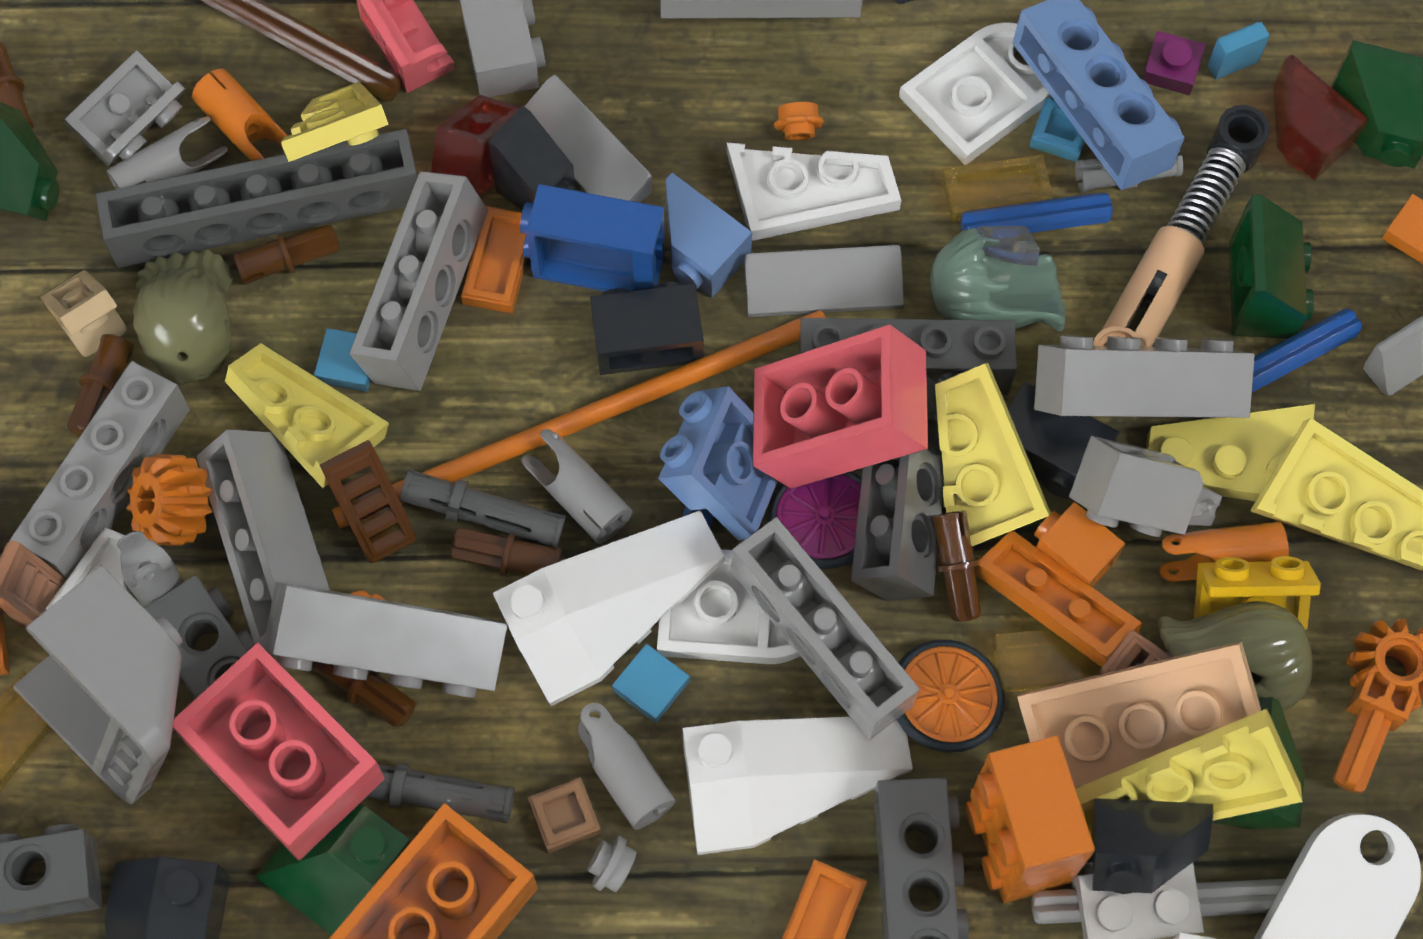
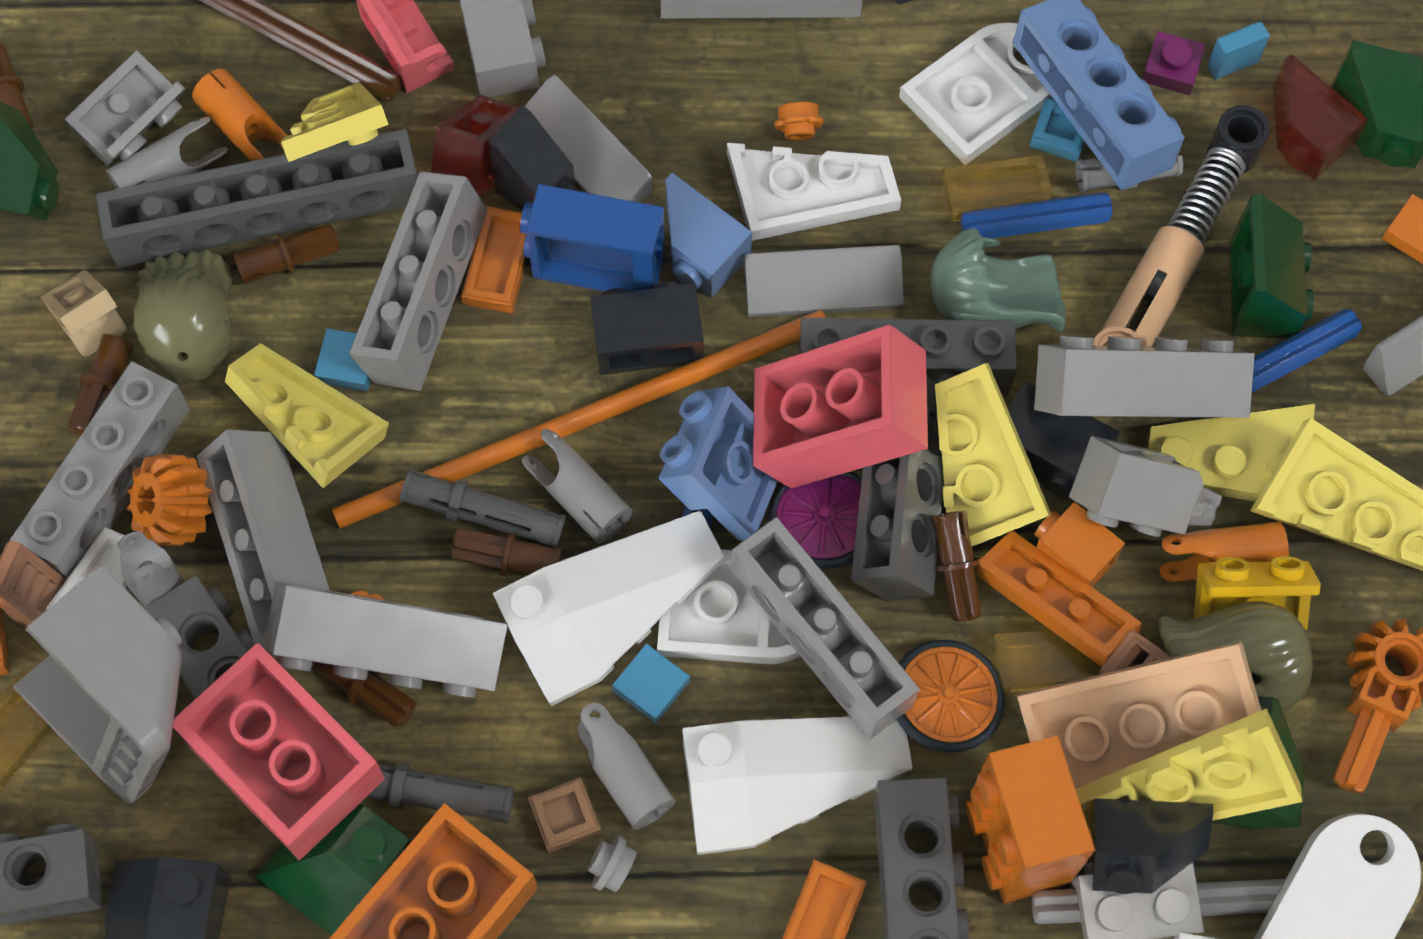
reddish brown slope [319,440,417,563] -> none
clear tile [976,226,1040,266] -> none

